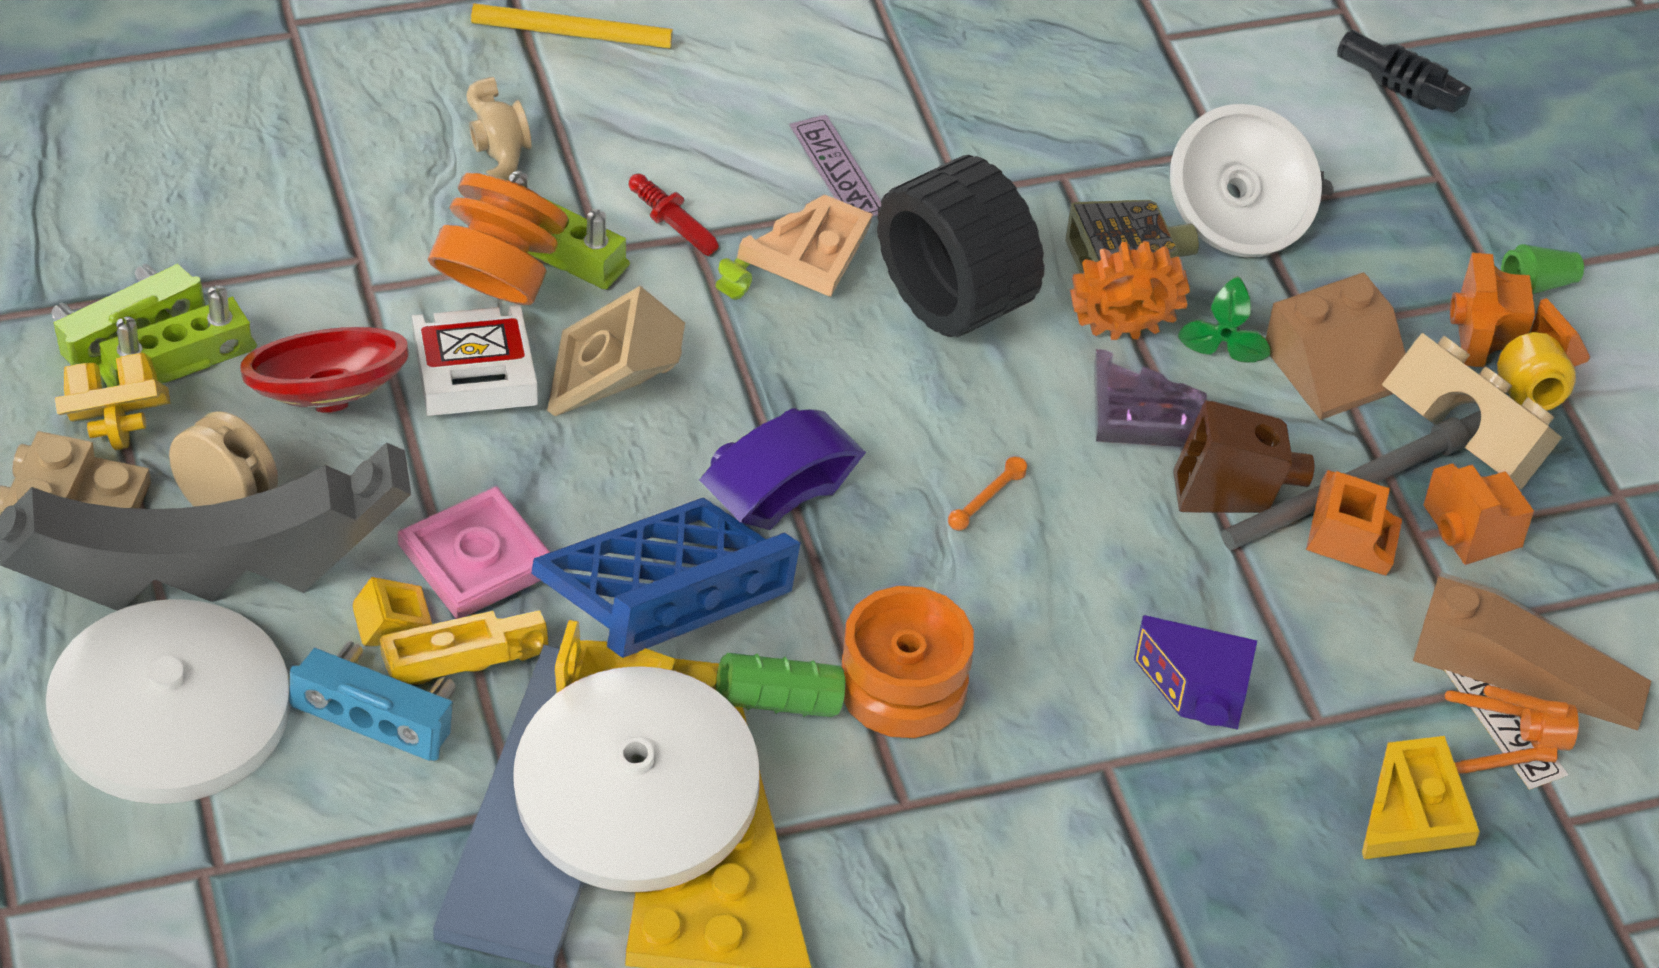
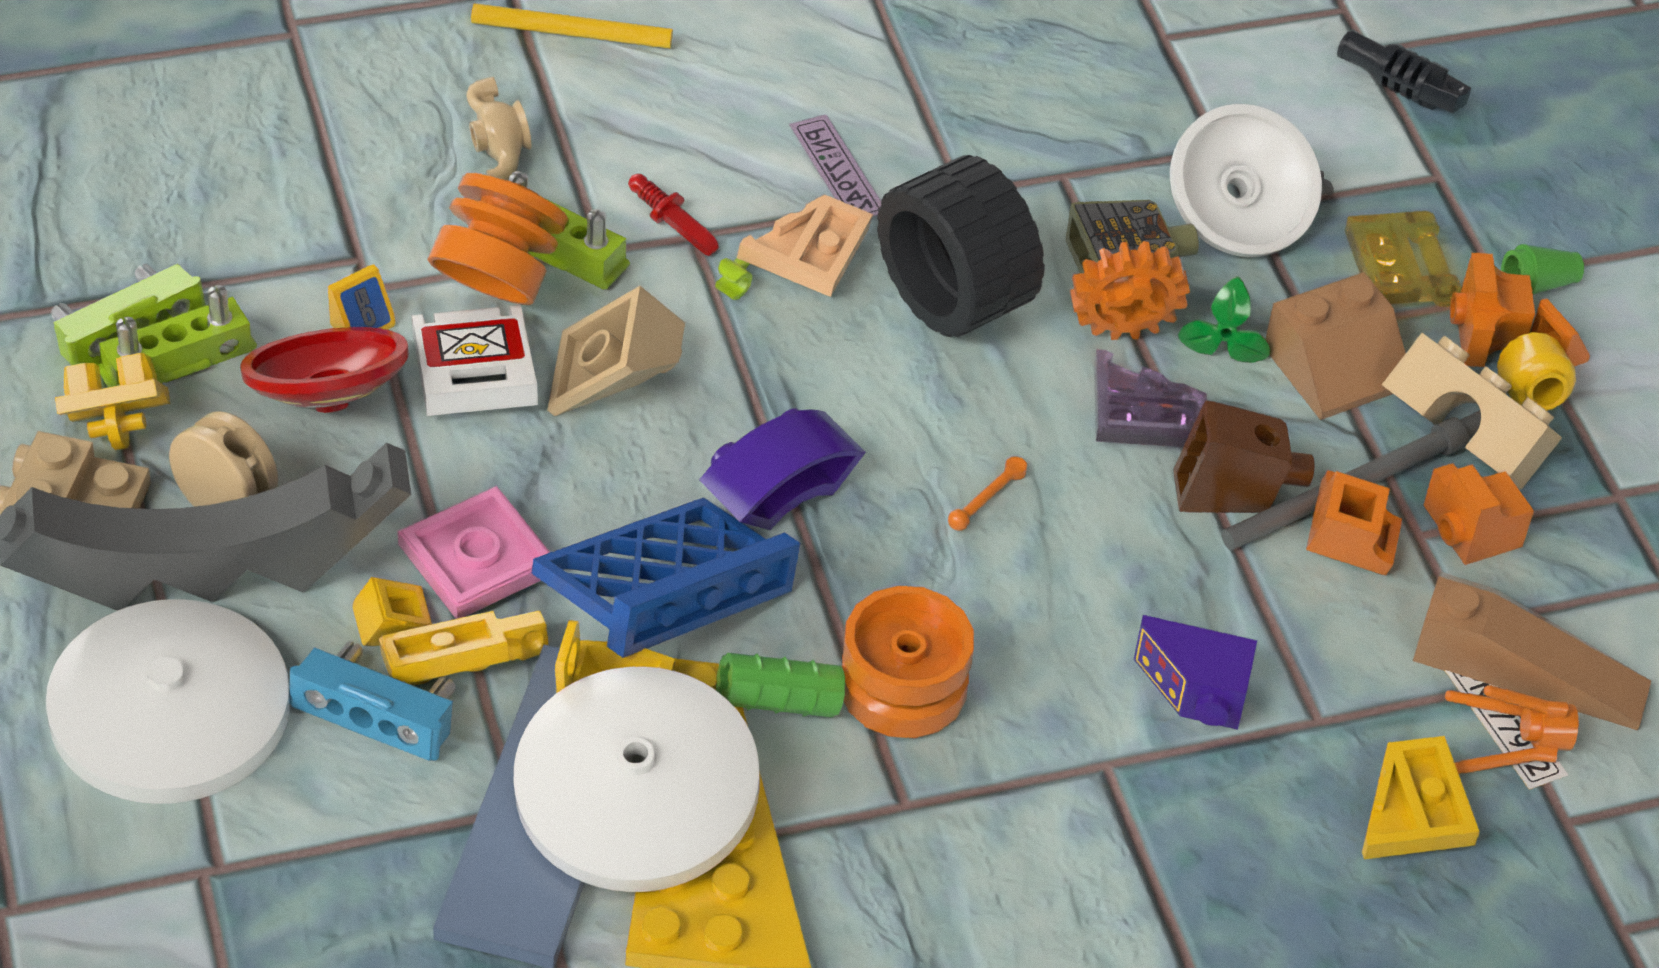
none -> slope [328,264,395,330]
none -> clear yellow plate [1345,211,1462,307]

